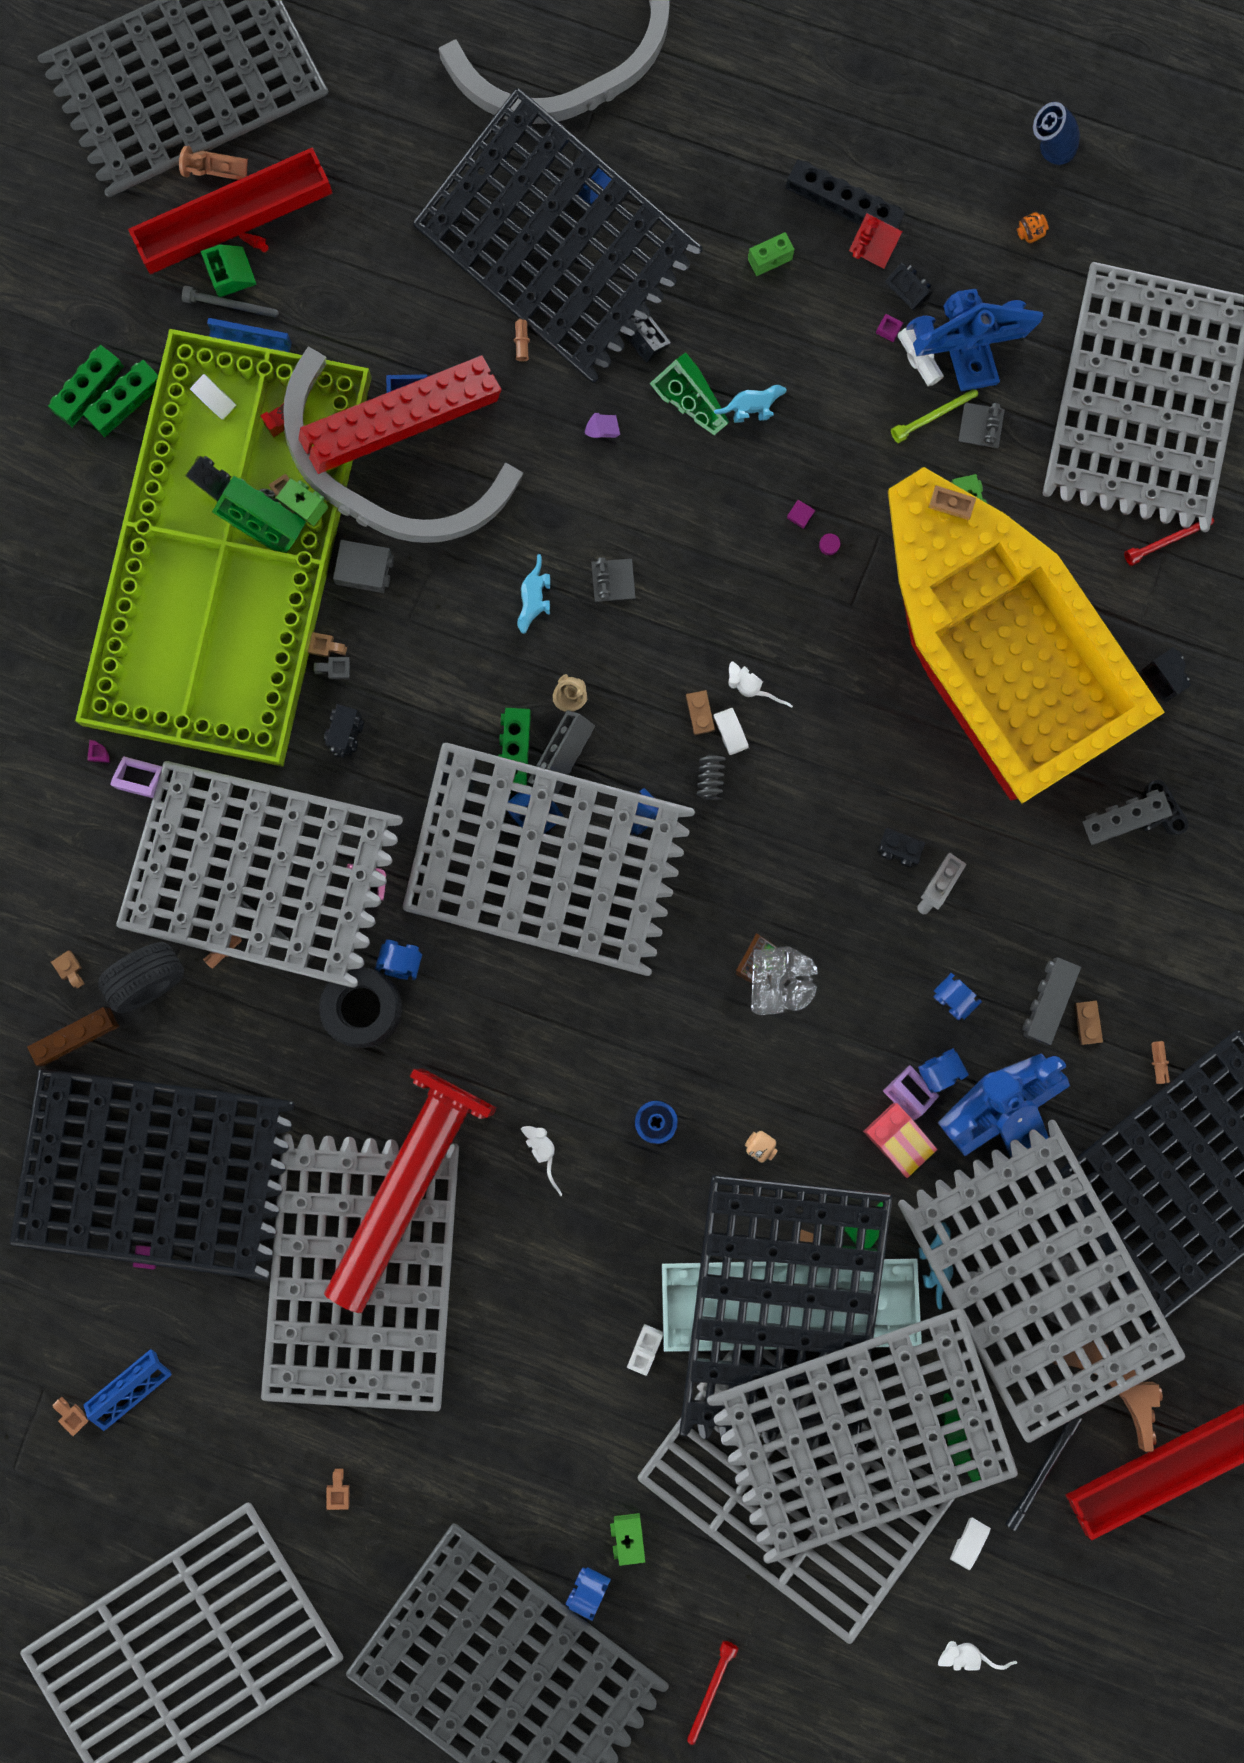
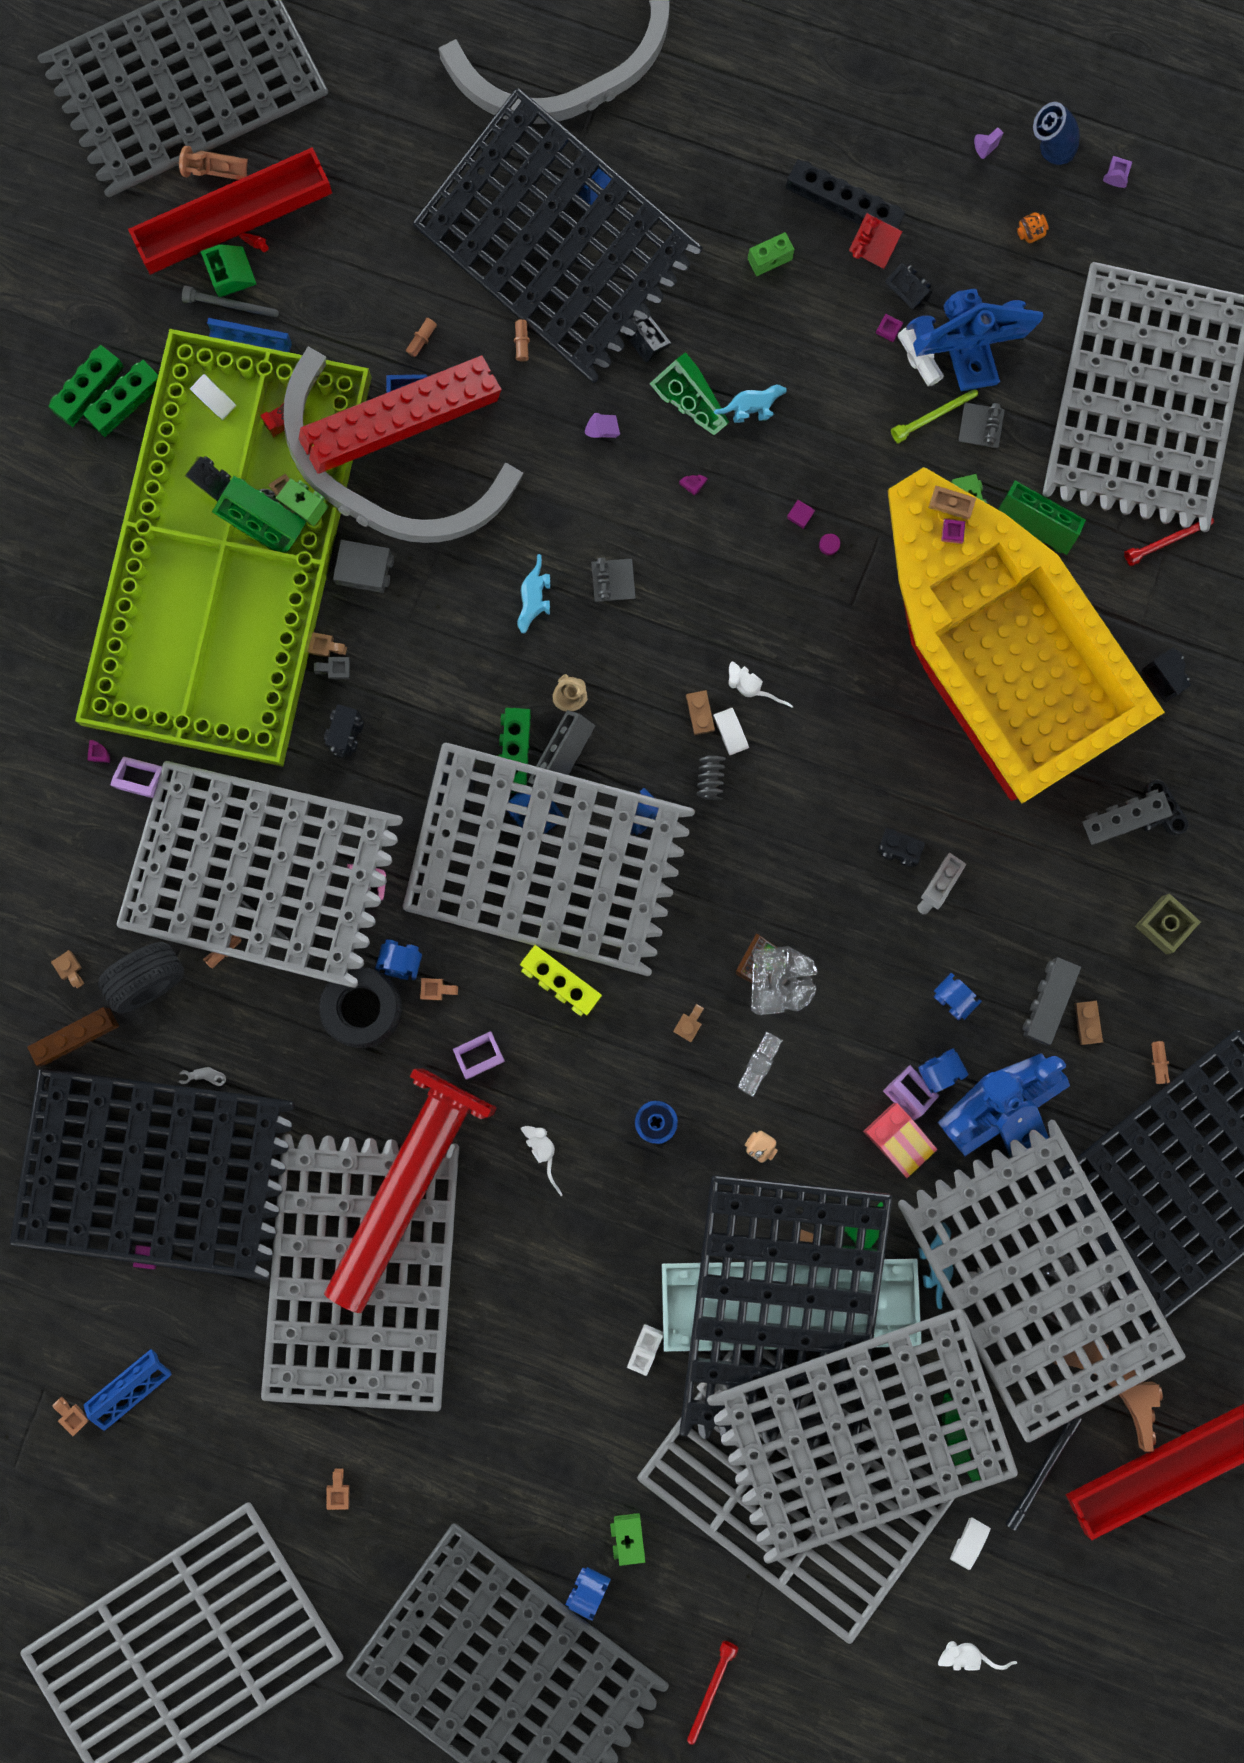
none -> light grey arm [179,1067,226,1086]
none -> nougat axle [406,318,437,357]
none -> nougat plate [420,978,458,1000]
none -> lavender tile [453,1031,505,1079]
none -> neon yellow brick [520,945,602,1016]
none -> medium nougat plate [673,1004,704,1042]
none -> magenta tile [679,475,708,496]
none -> clear piece [737,1032,782,1096]
none -> magenta tile [941,519,966,544]
none -> medium lavender tile [974,127,1003,159]
none -> green slope [998,480,1086,555]
none -> medium lavender tile [1103,156,1132,188]
none -> olive brick [1135,894,1201,954]

